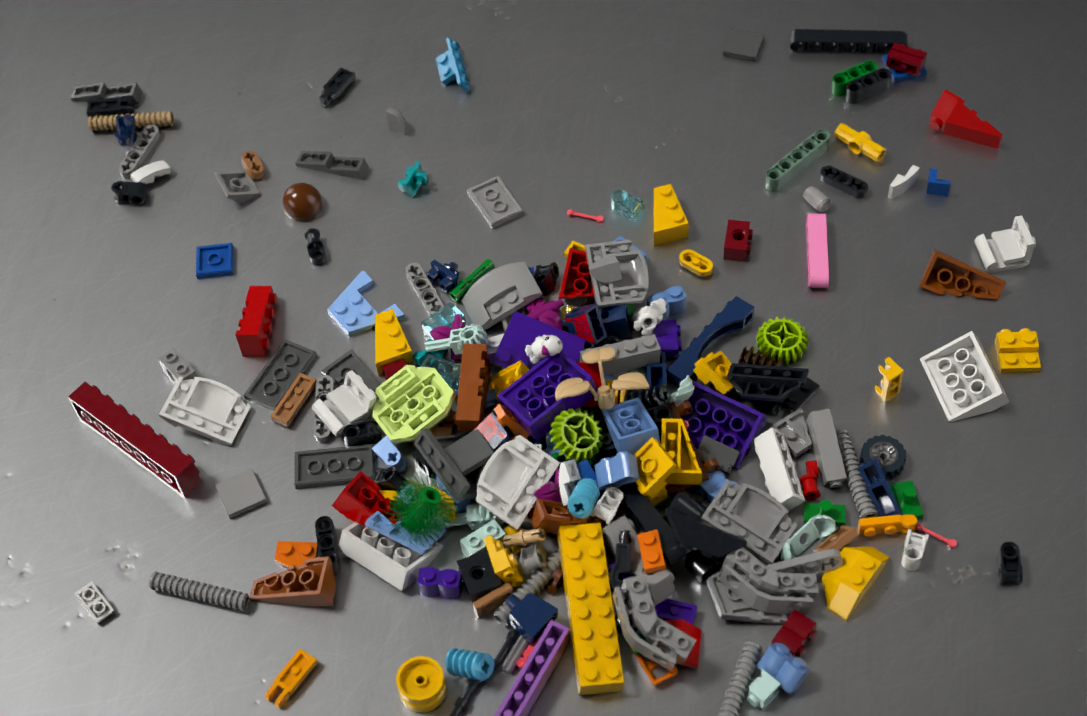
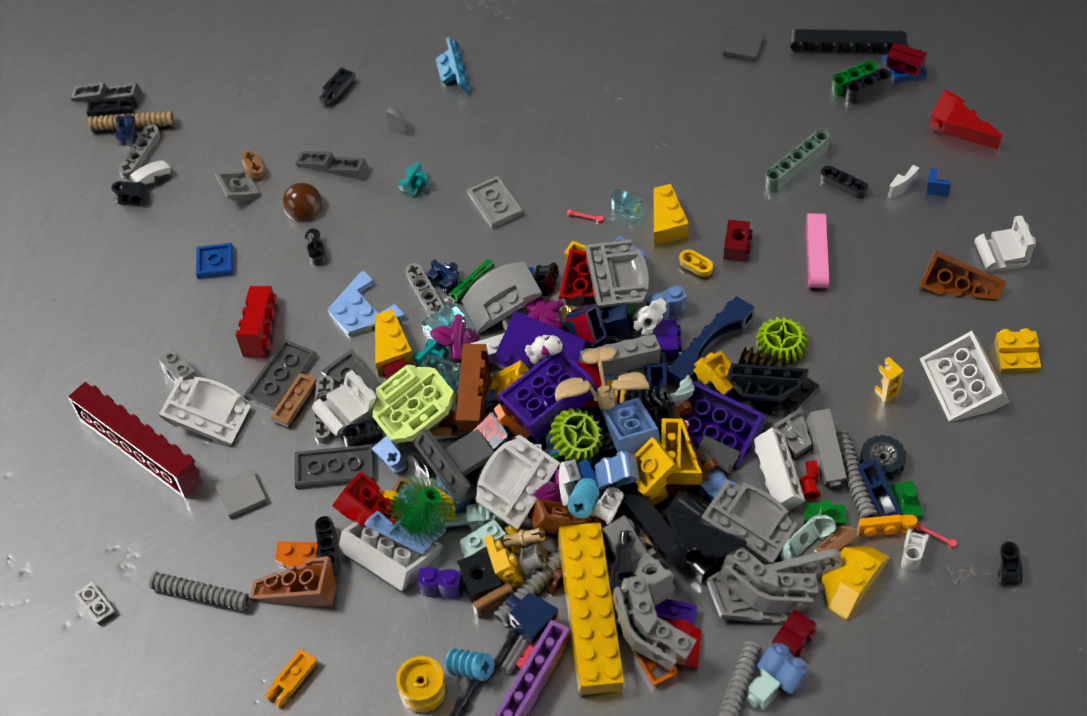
black piece [373,467,407,492] -> none
light aqua gear [425,323,488,355] -> none
light grey brick [589,256,622,283] -> none
orange plate [637,529,666,574] -> none
light grey piece [803,186,831,212] -> none
yellow piece [834,123,887,162] -> none

